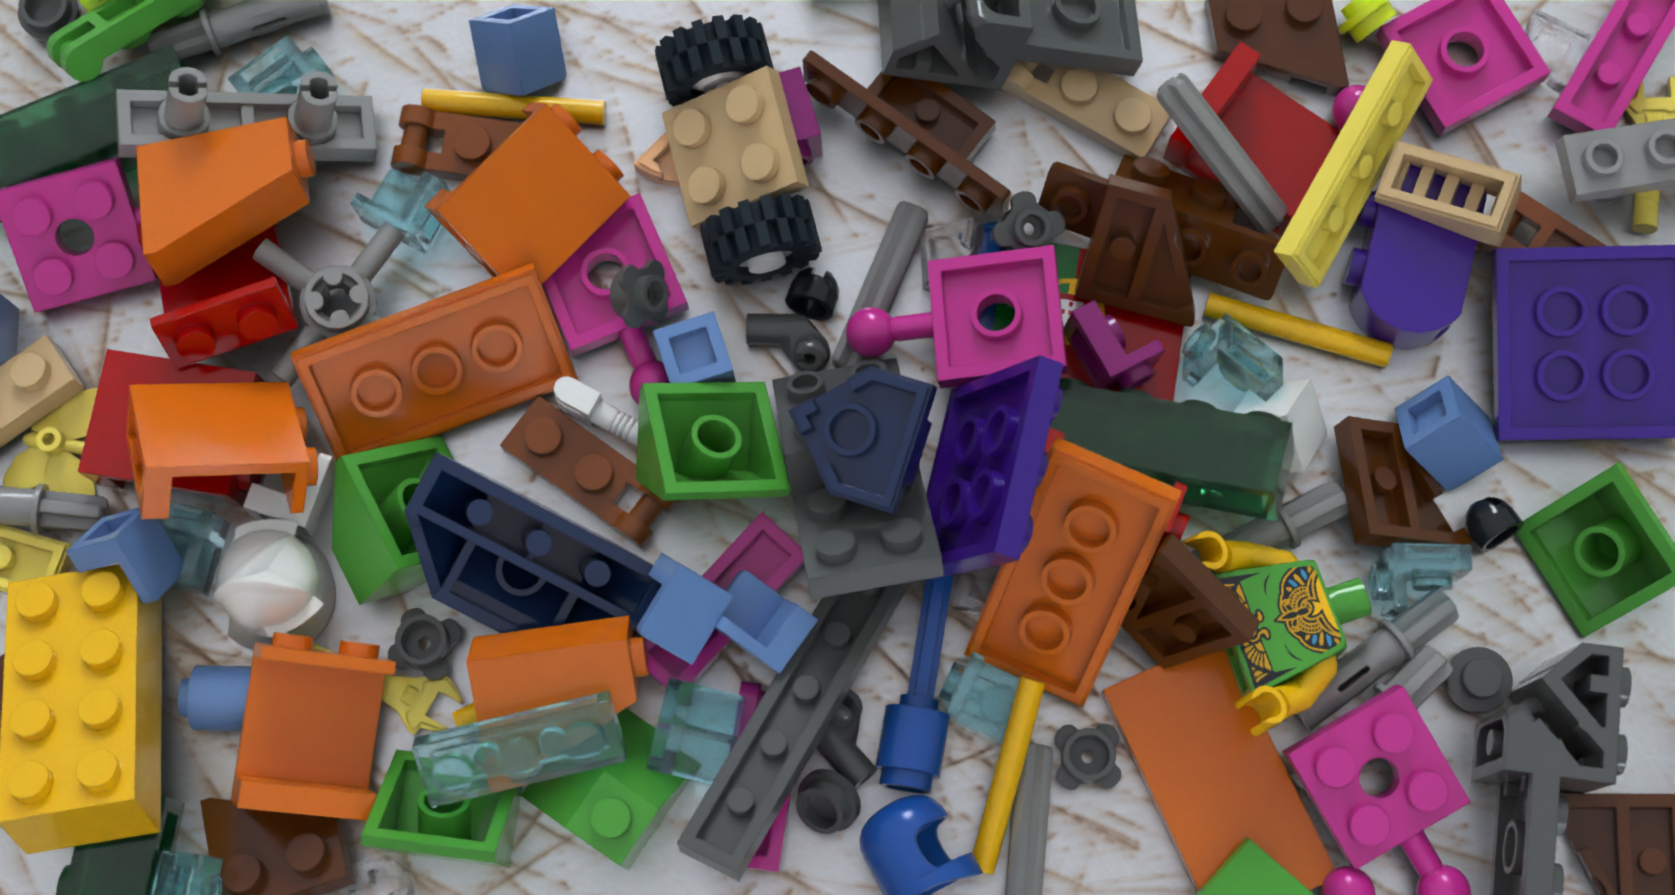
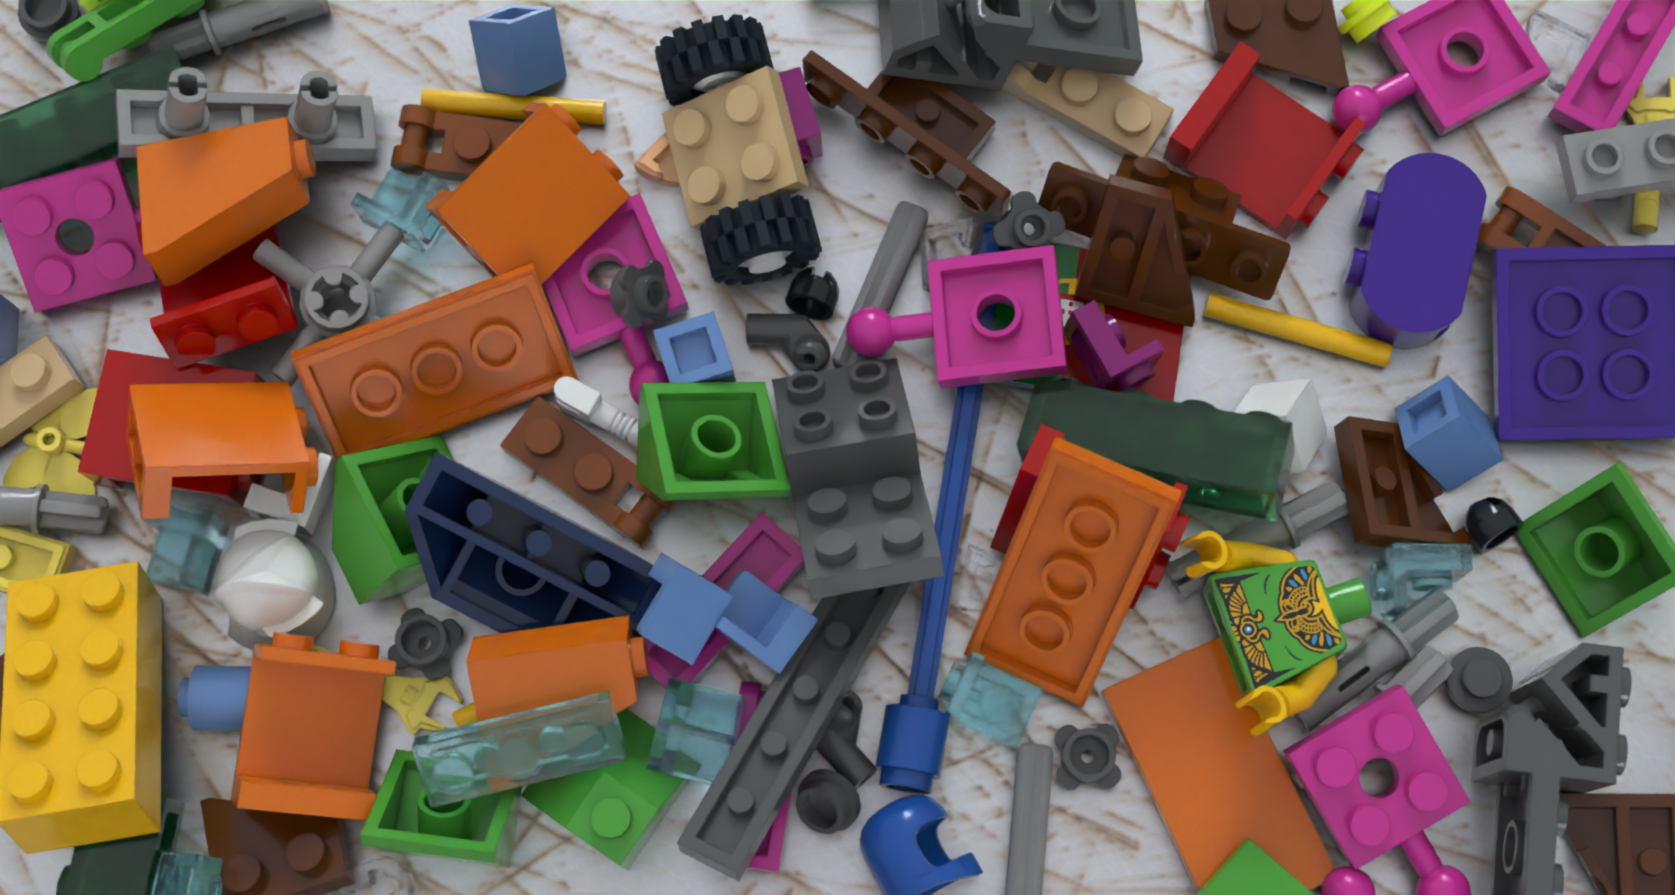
medium blue panel [66,507,188,604] -> none
clear light blue bracket [228,35,334,94] -> none
dark blue plate [788,366,937,515] -> none
dark purple plate [926,355,1064,580] -> none
yellow bar [972,676,1046,874] -> none
reddish brown wing [1121,534,1261,669] -> none
light grey axle [1156,73,1288,233] -> none
clear light blue bracket [1181,312,1283,402] -> none
light yellow tile [1274,40,1433,288] -> none
tan slope [1374,140,1522,247] -> none

